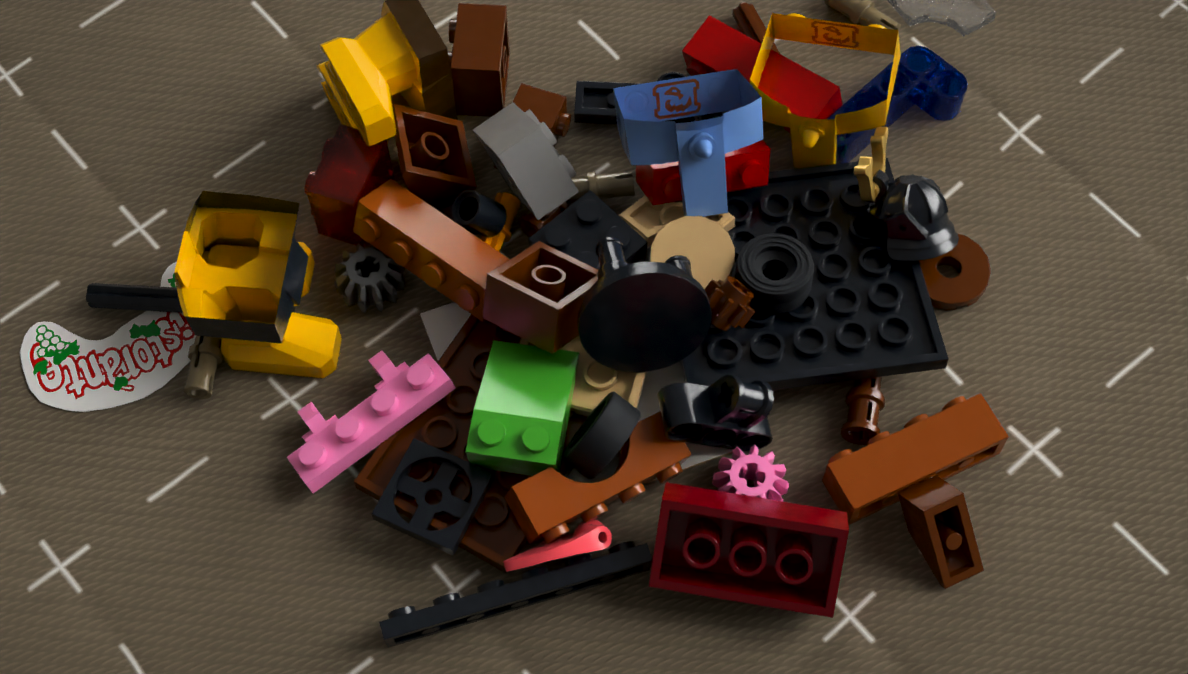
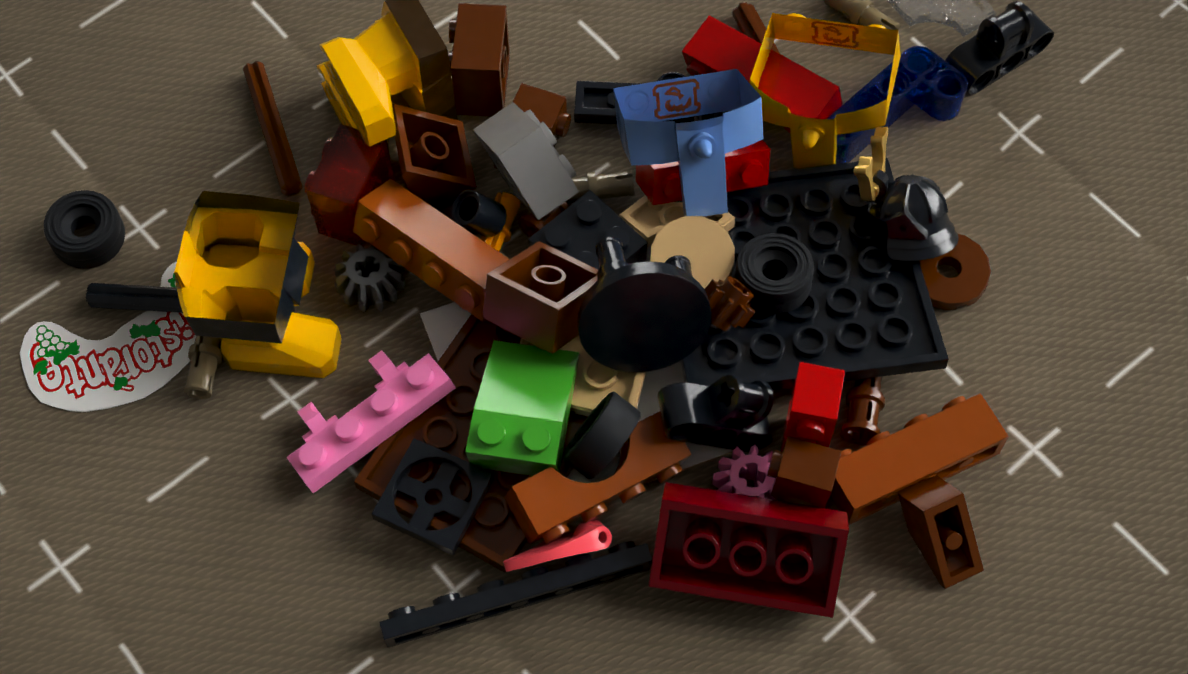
none -> black tyre [44,190,125,269]
none -> reddish brown axle [243,61,303,195]
none -> reddish brown slope [767,436,842,508]
none -> red arch [780,362,845,452]
none -> black piece [943,1,1054,95]

